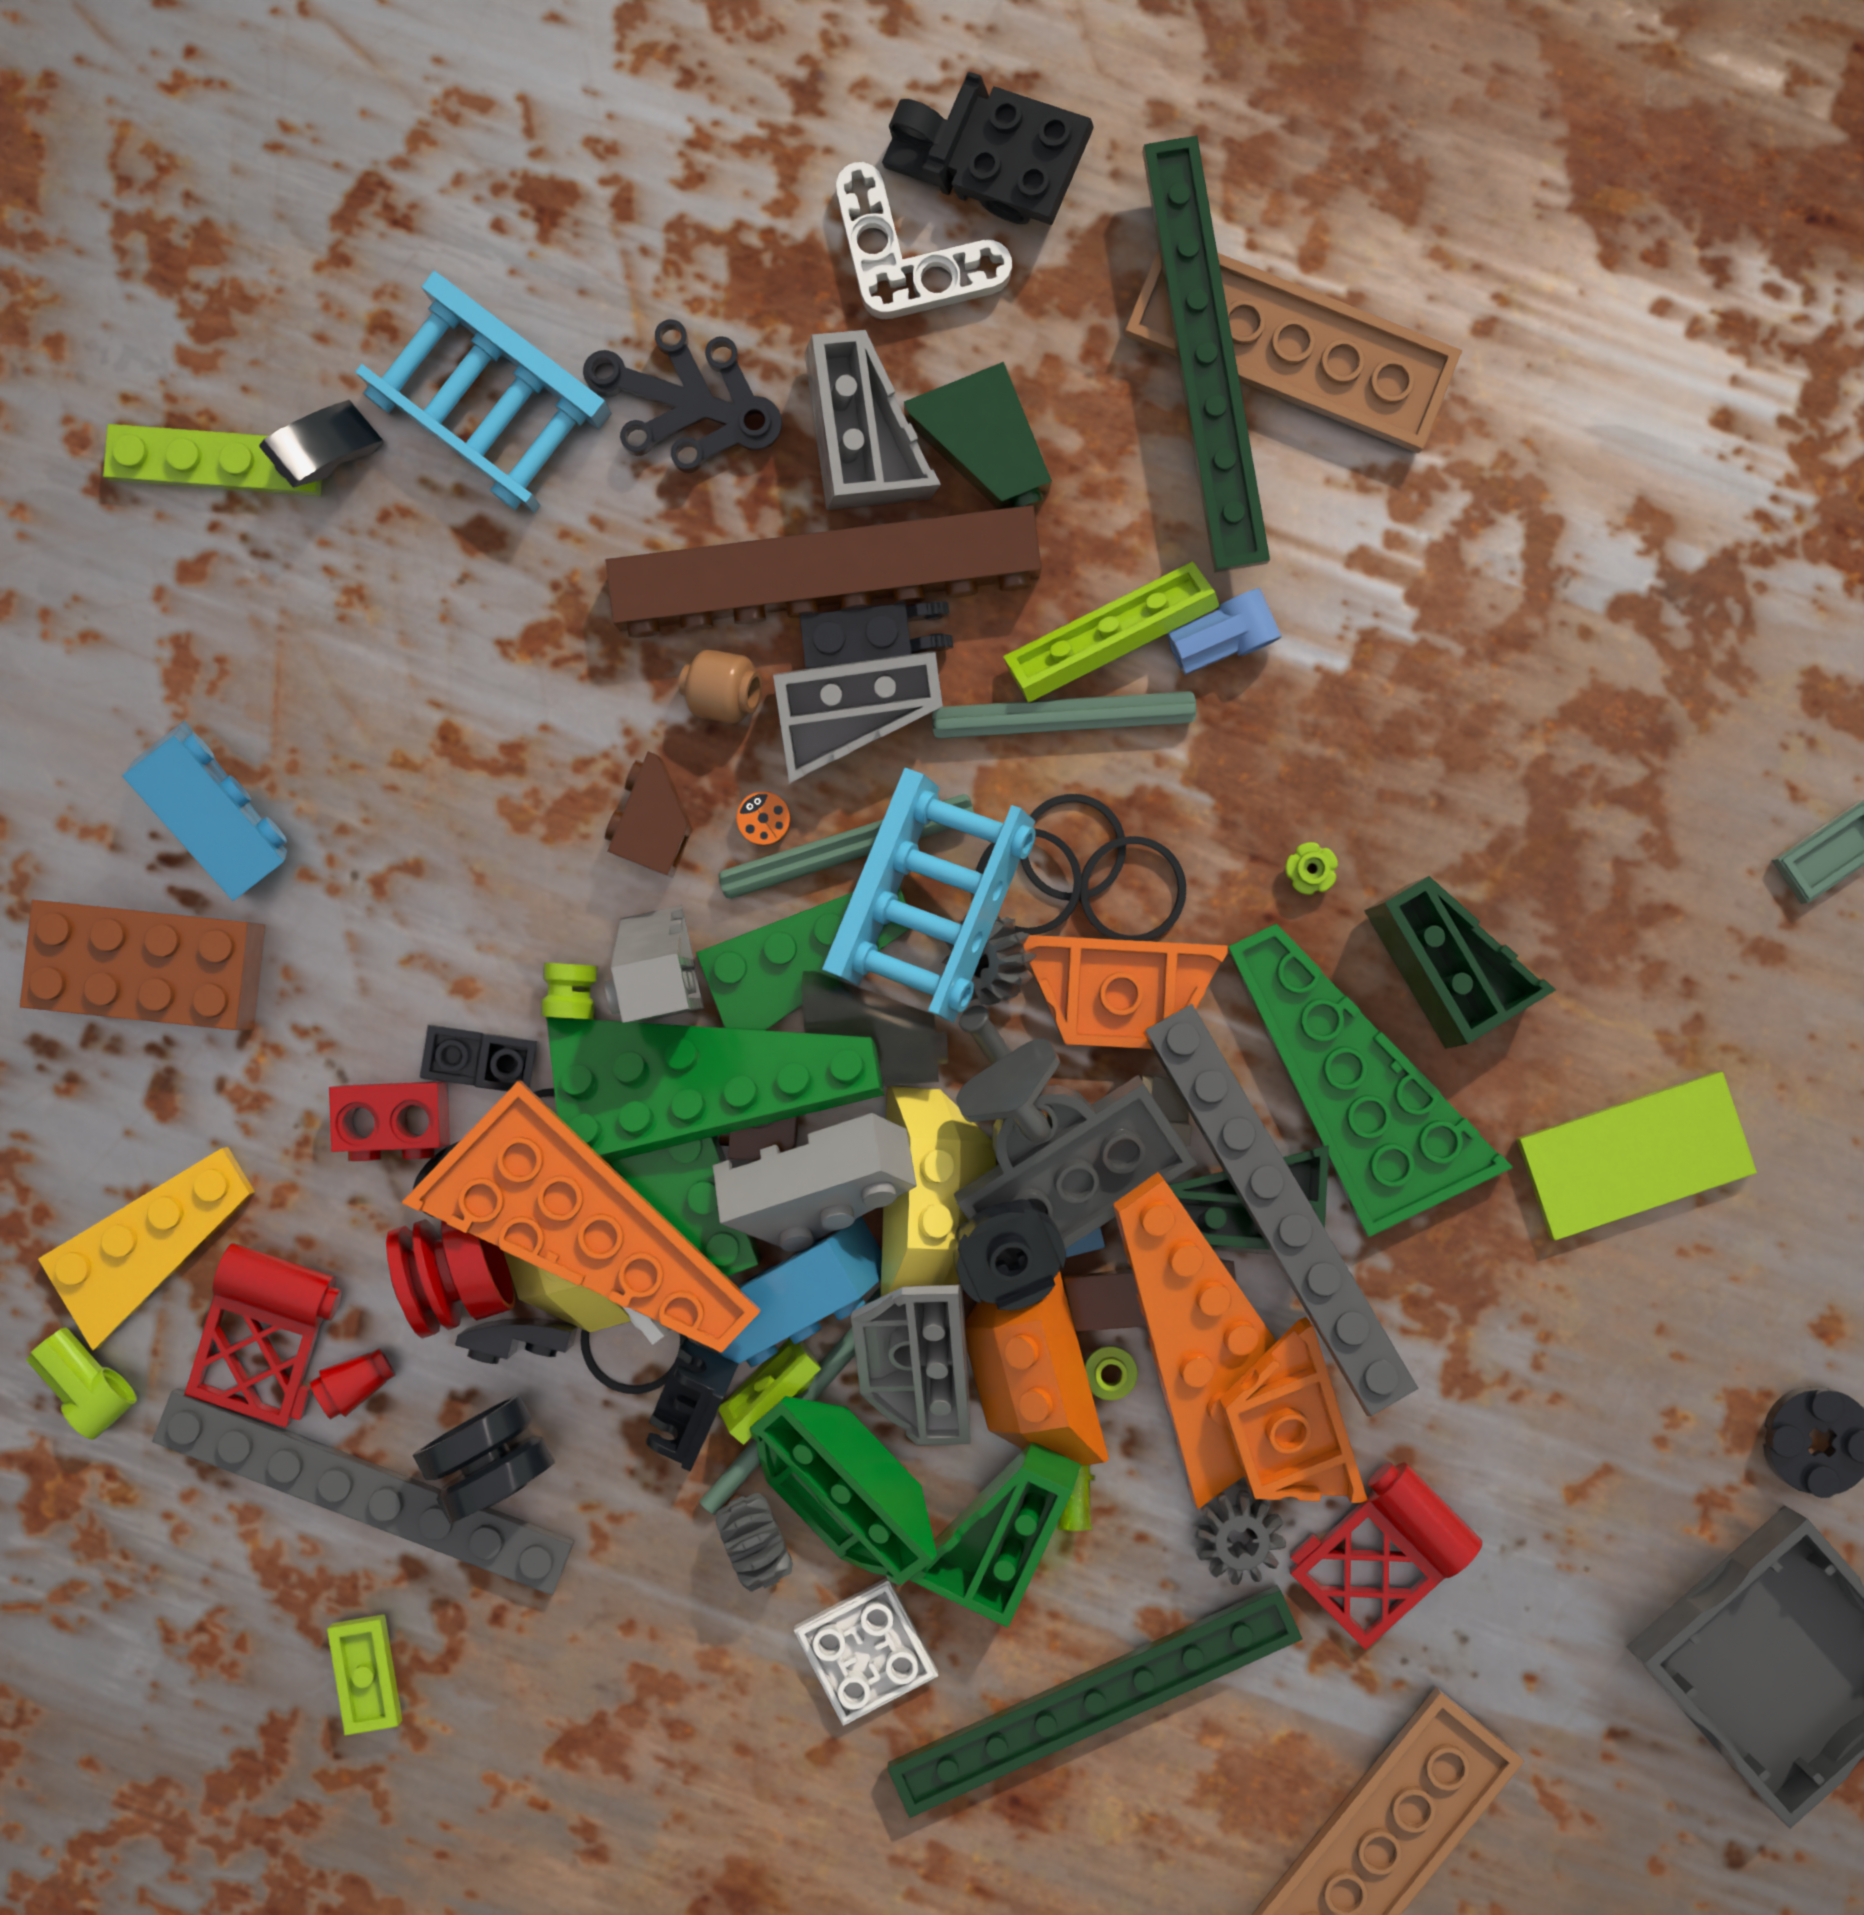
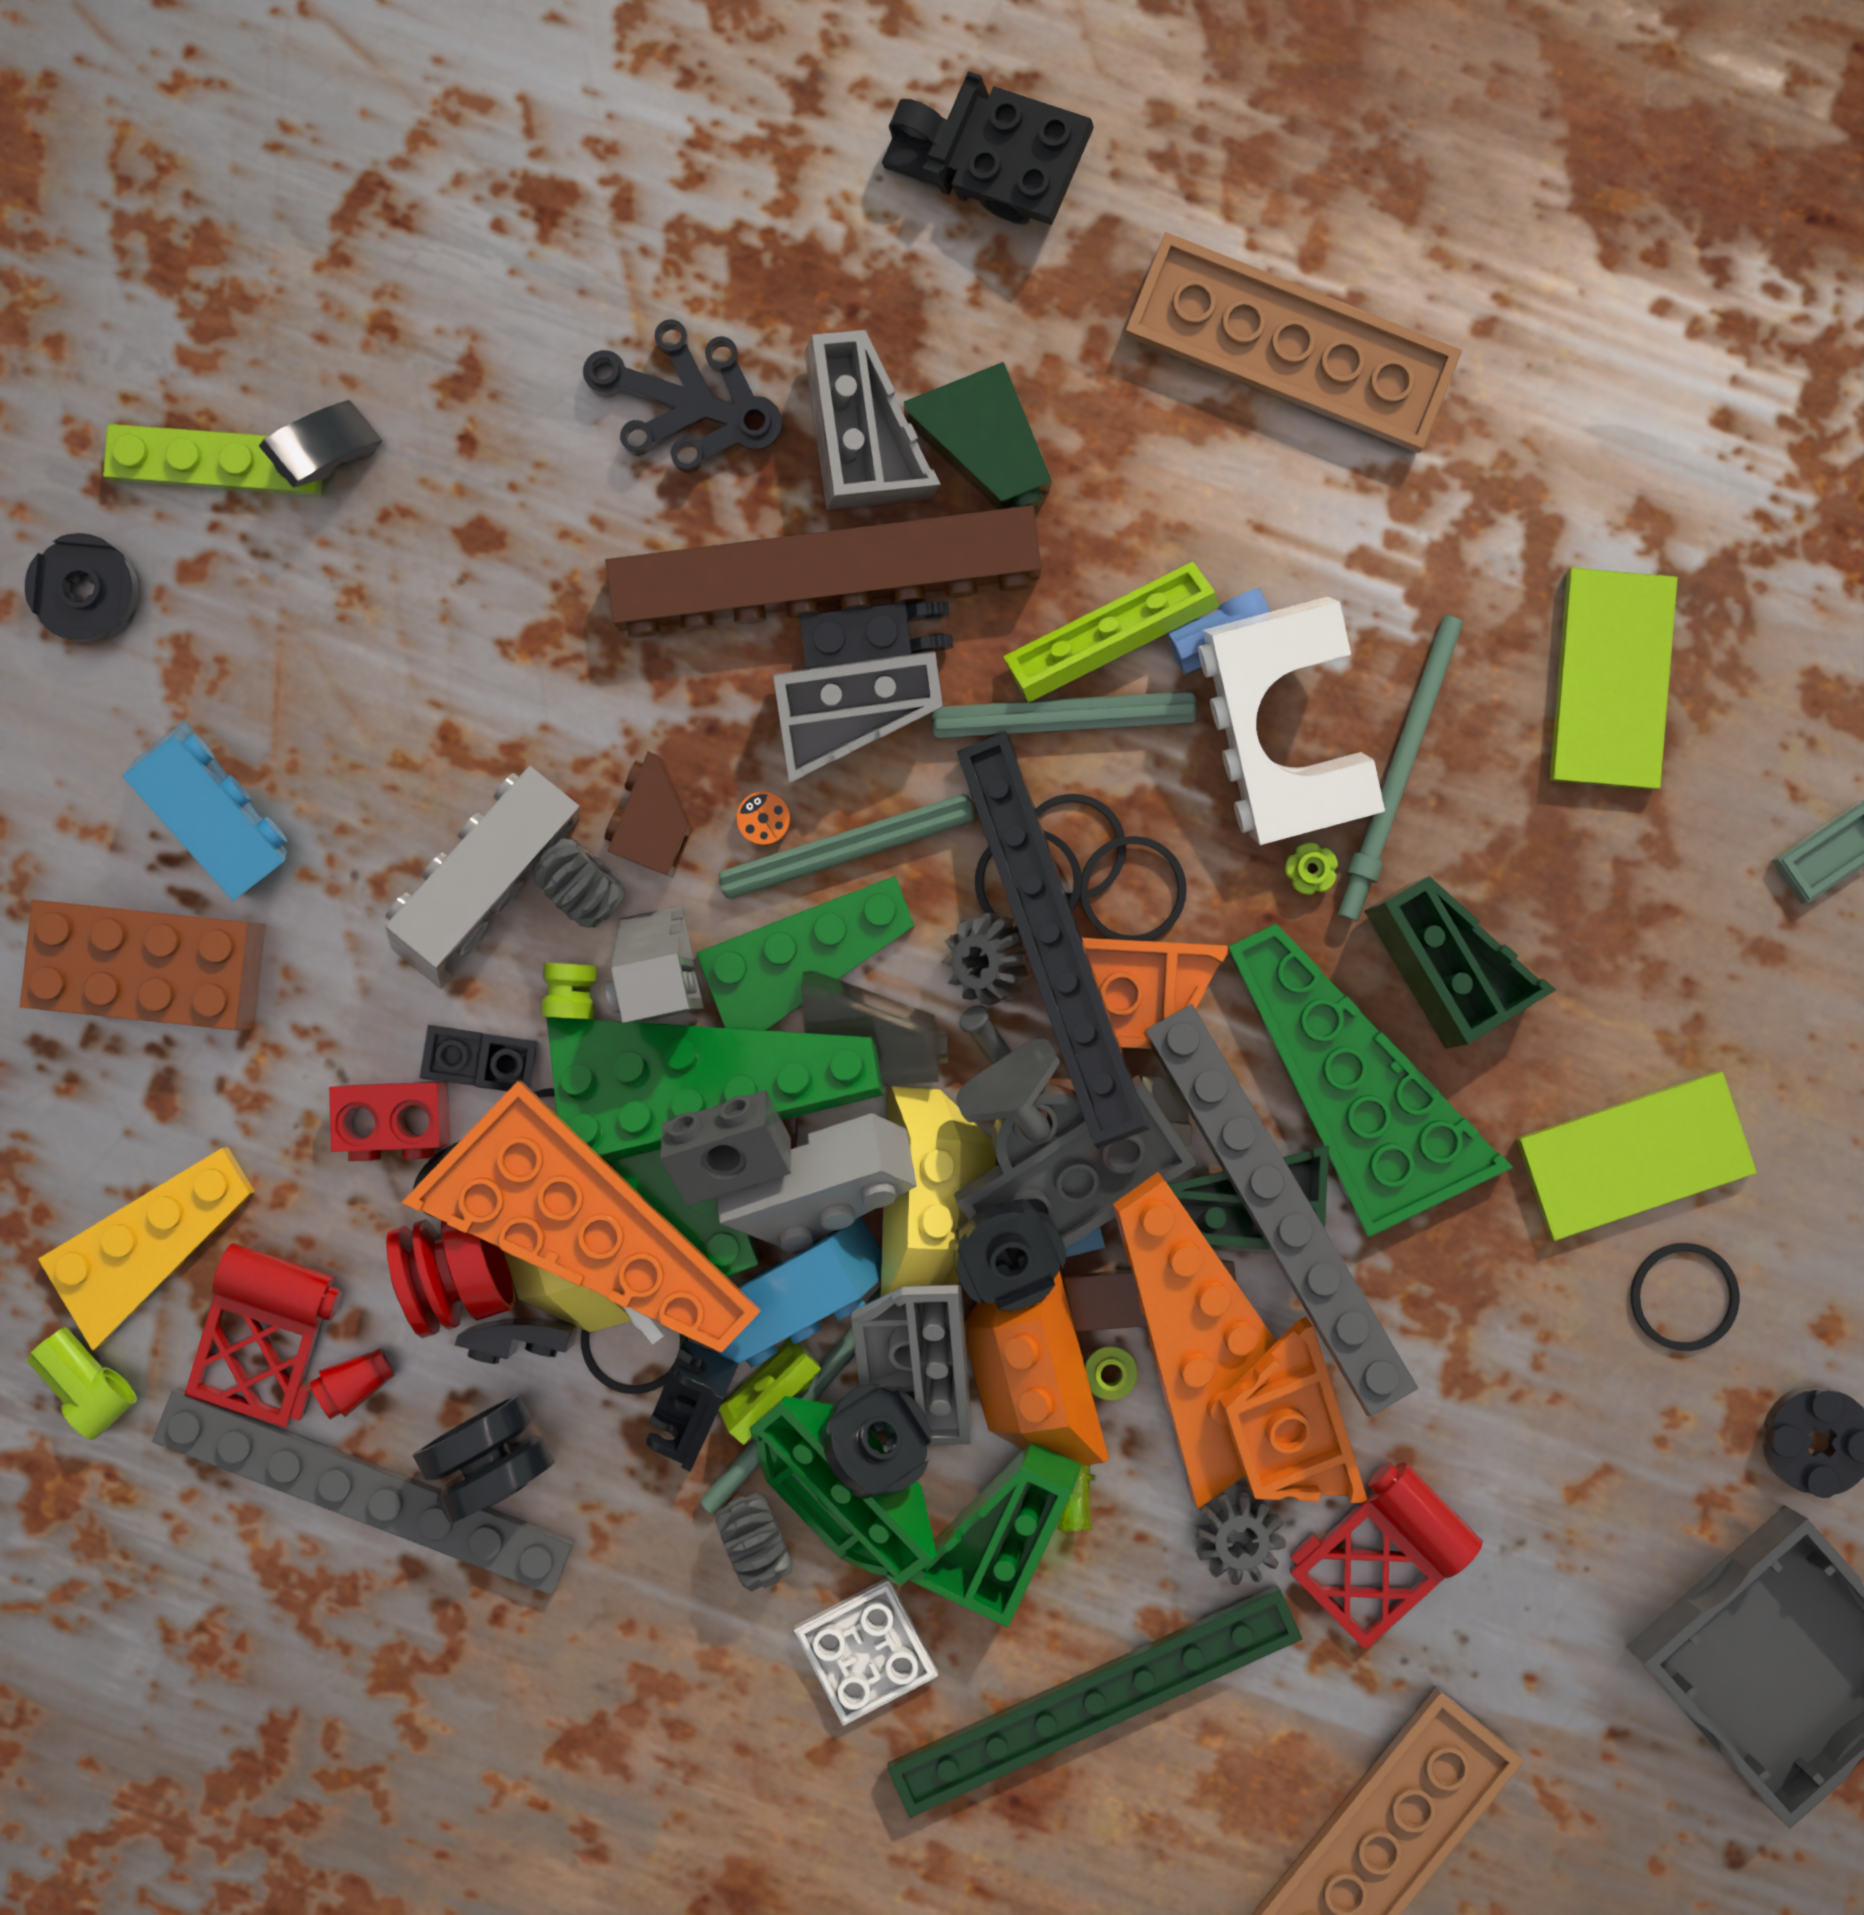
lime plate [327,1614,402,1736] -> none
medium azure fence [355,270,612,513] -> none
medium nougat head [679,650,762,723] -> none
medium azure fence [822,768,1036,1023] -> none
white beam [836,162,1012,319] -> none
dark green plate [1142,135,1270,573] -> none
none -> black plate [25,533,138,643]
none -> light grey wedge [385,765,580,989]
none -> dark grey gear [532,838,624,928]
none -> dark grey brick [660,1090,791,1206]
none -> black plate [819,1384,931,1499]
none -> black plate [957,732,1150,1149]
none -> white arch [1198,597,1385,845]
none -> sand green bar [1337,615,1464,922]
none -> lime tile [1549,567,1678,790]
none -> black piece [1630,1243,1740,1351]

